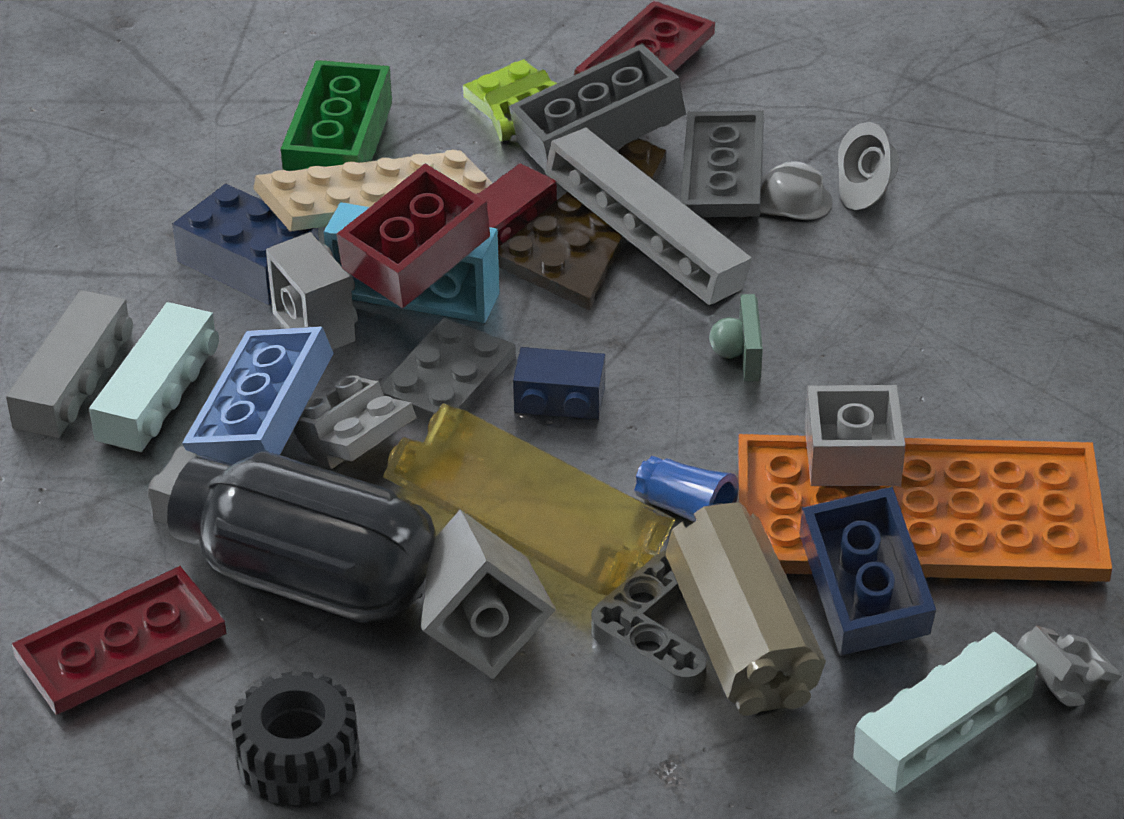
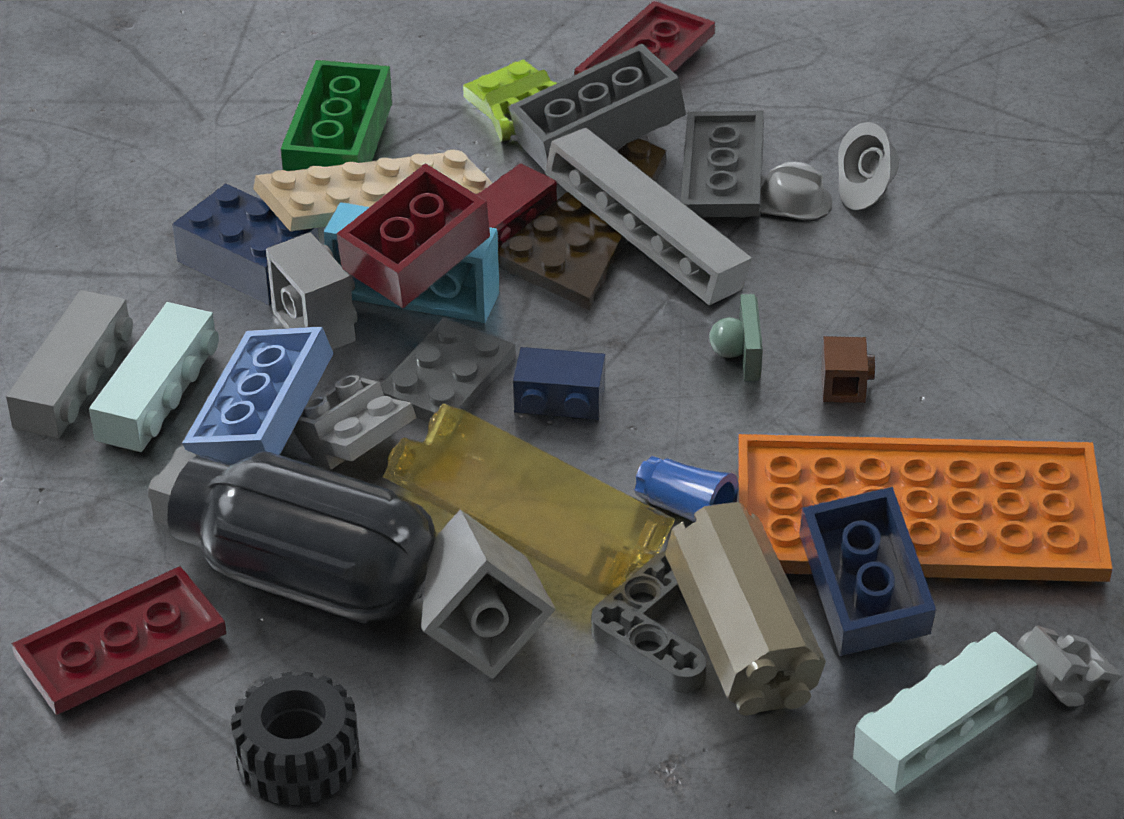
light grey brick [805,385,905,486] -> none
none -> reddish brown brick [821,336,875,403]

